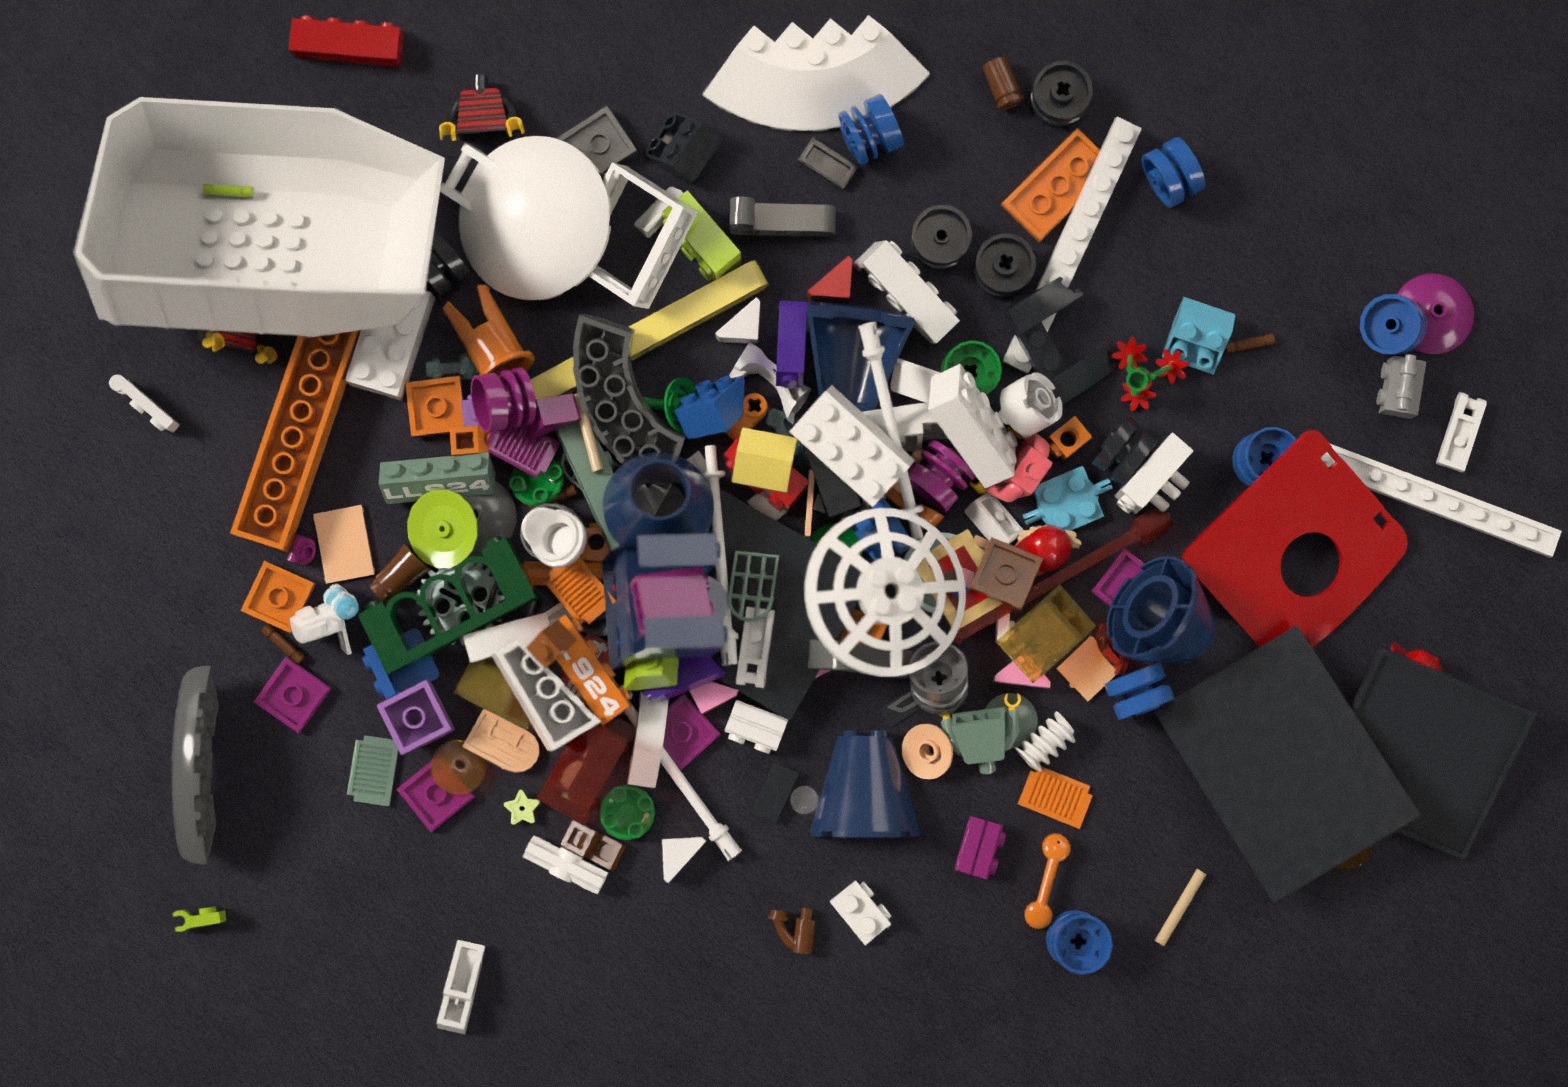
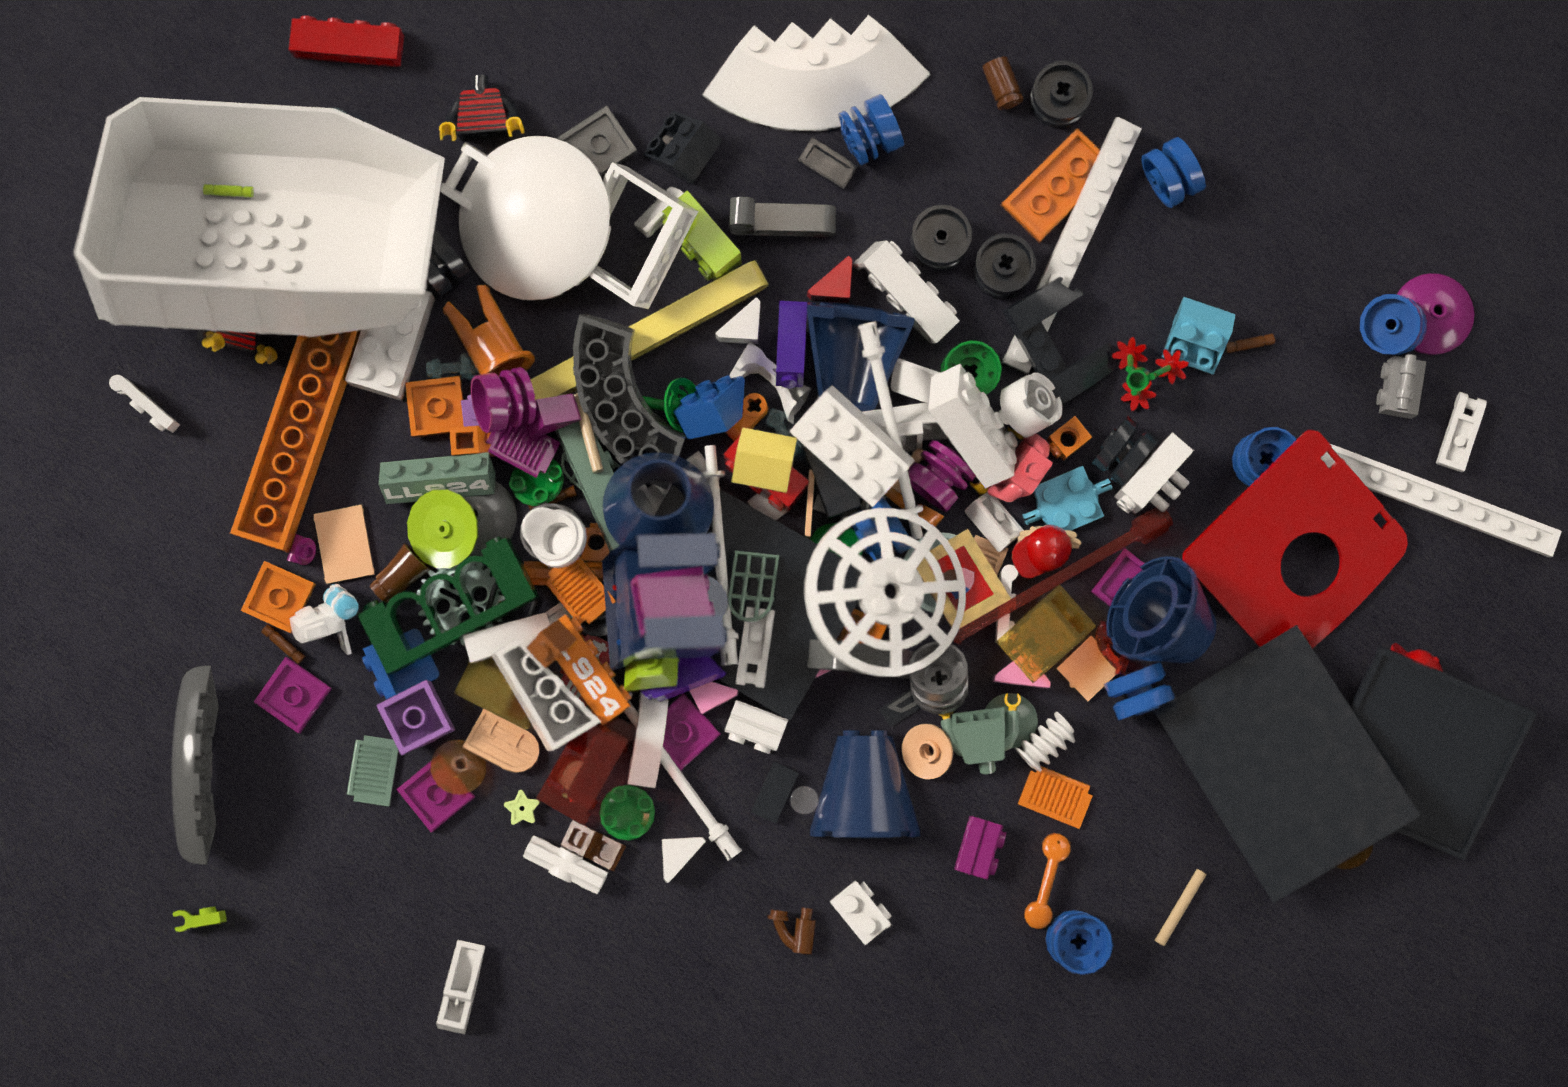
reddish brown plate [970,537,1043,610] -> none

